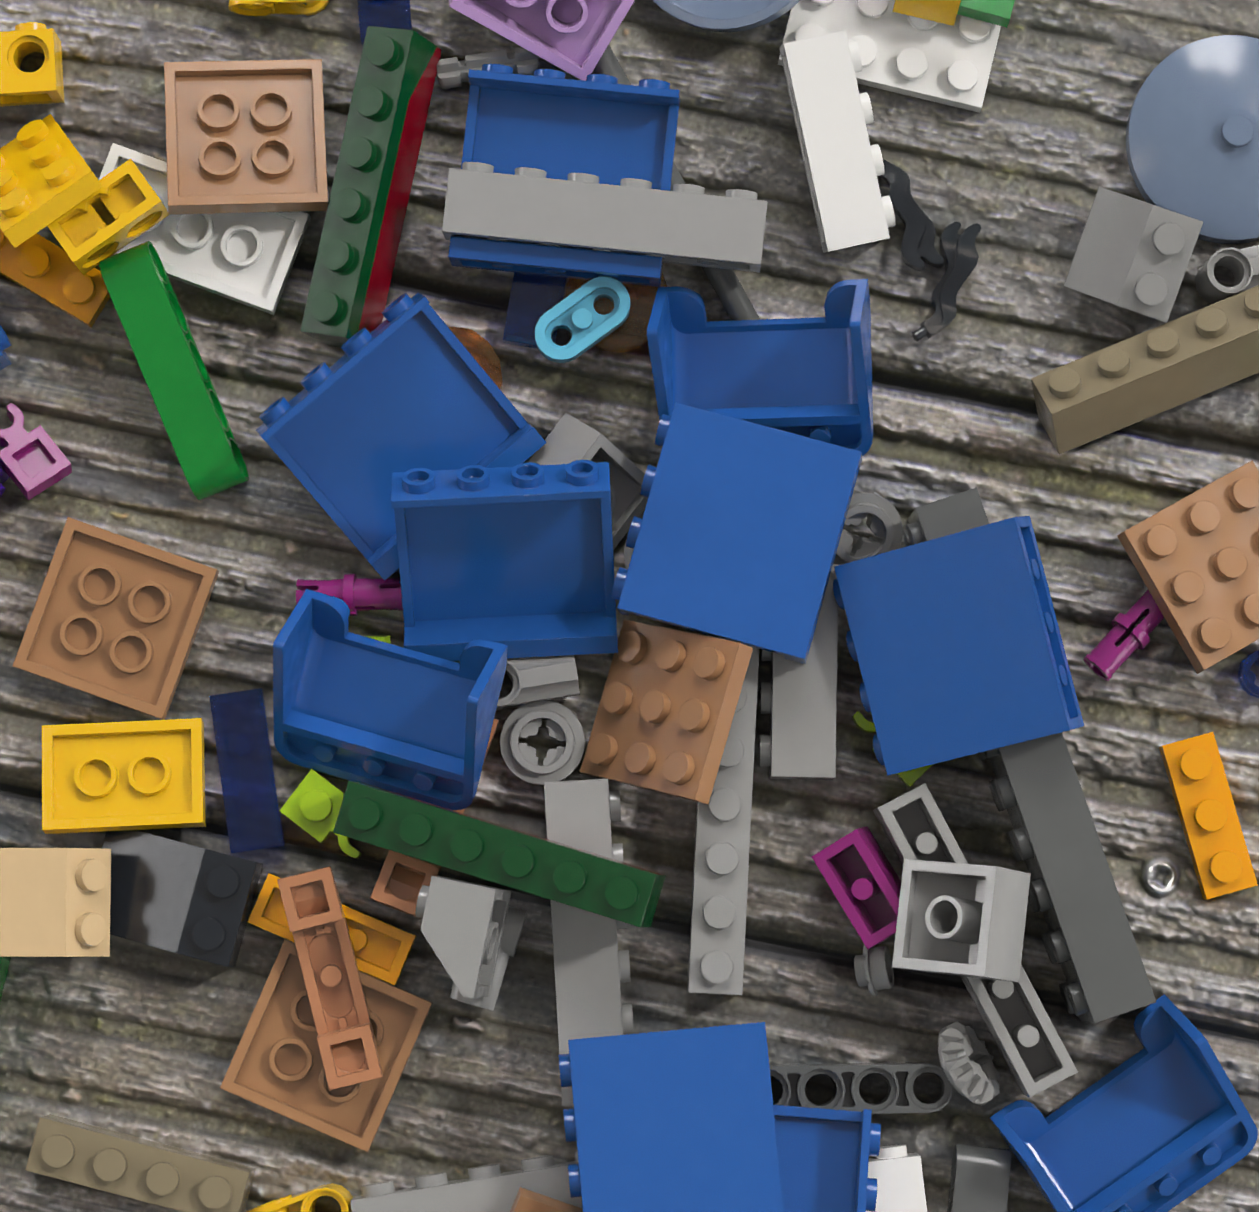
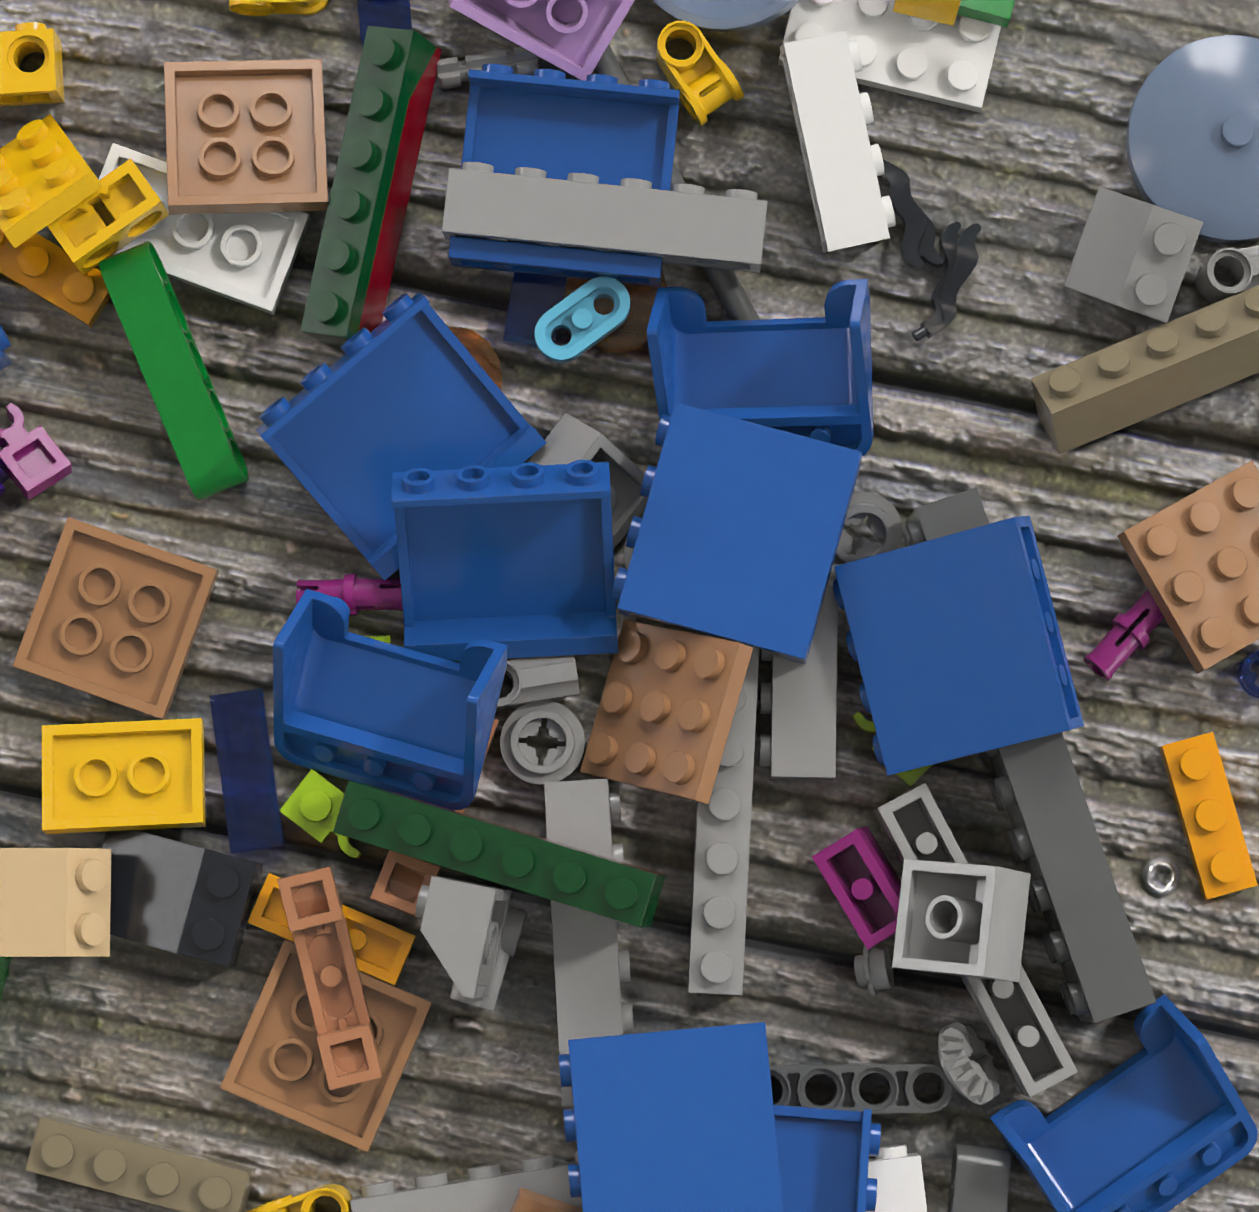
none -> yellow piece [656,21,744,126]

